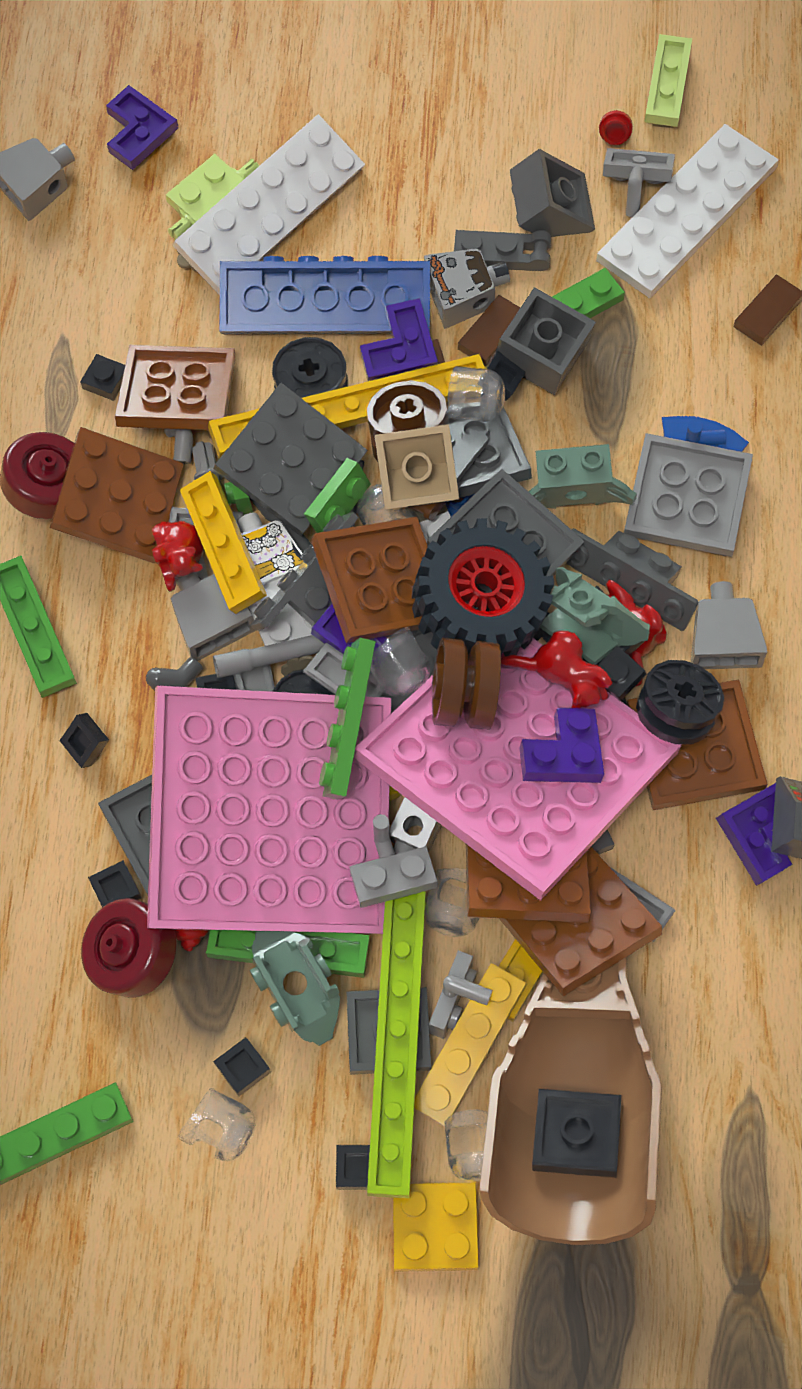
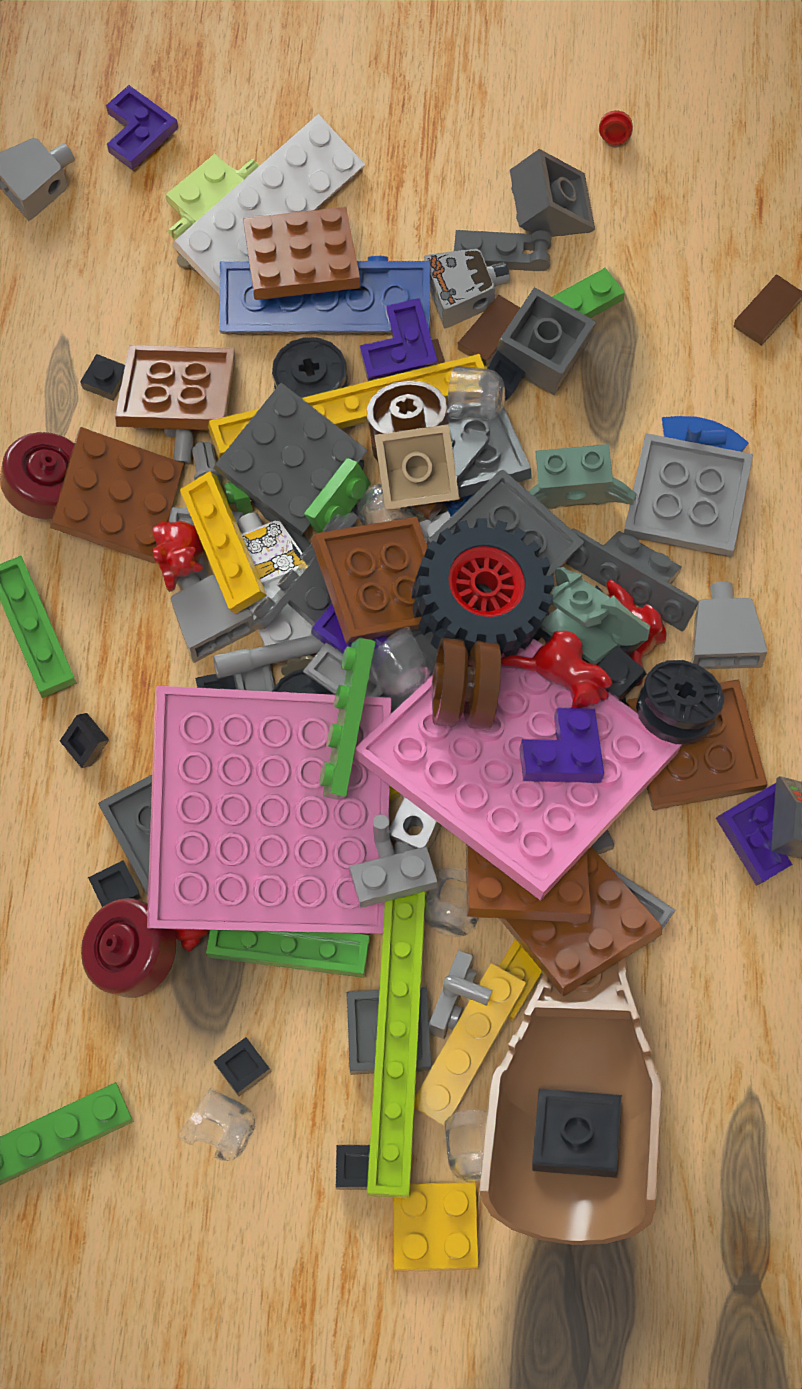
dark grey arm [146,656,203,691] -> none
sand green piece [249,931,340,1046] -> none
white plate [596,124,779,298] -> none
light grey plate [603,148,675,217] -> none
yellowish green plate [645,34,692,127] -> none
none -> plate [243,207,360,300]

